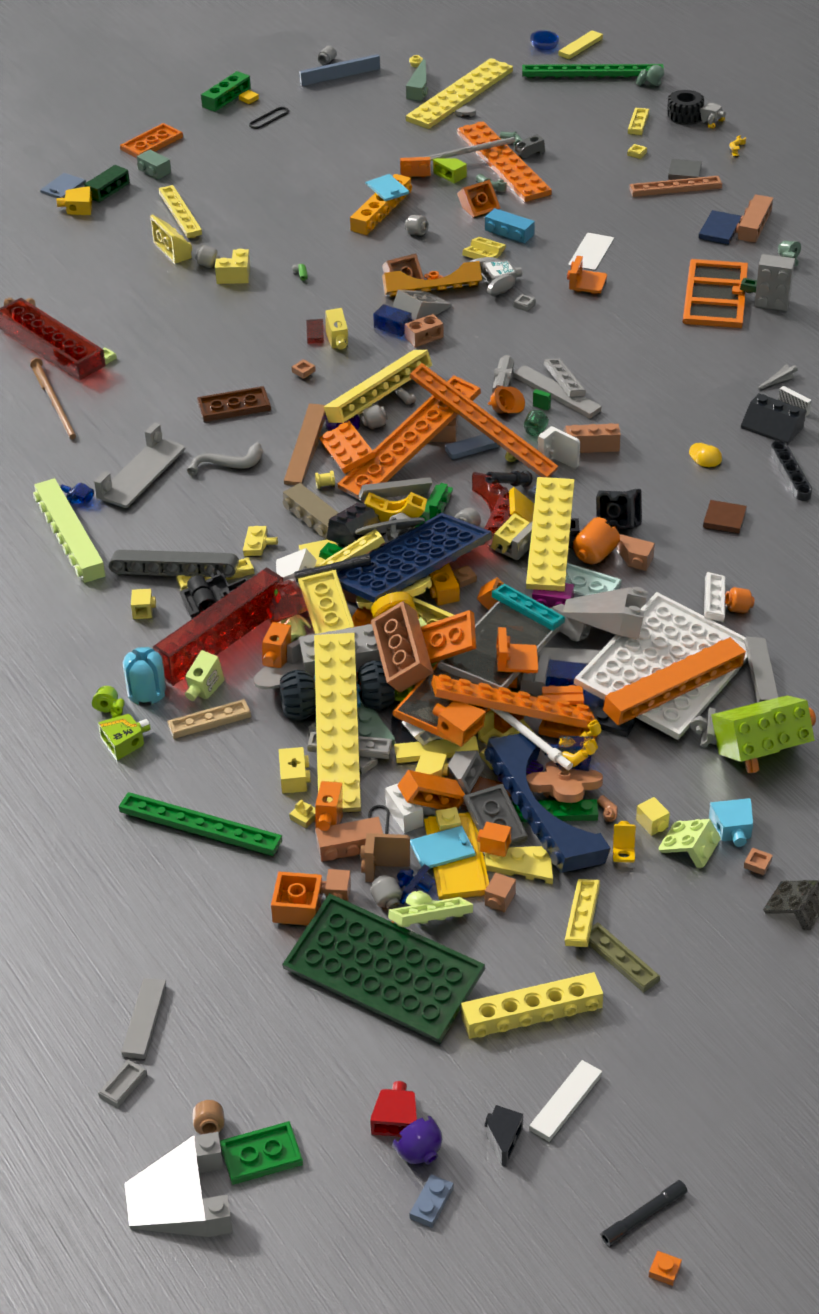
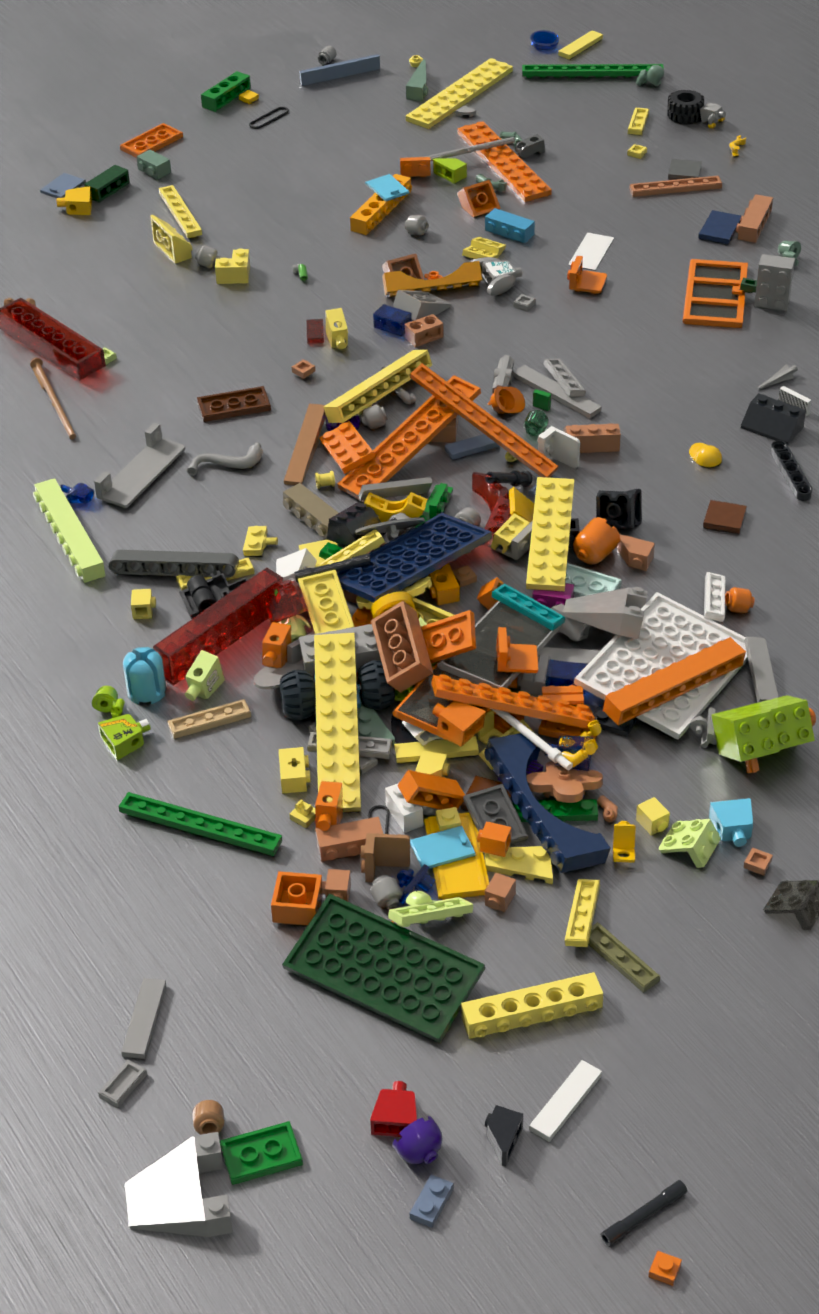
light grey slope [448,751,485,794] -> none

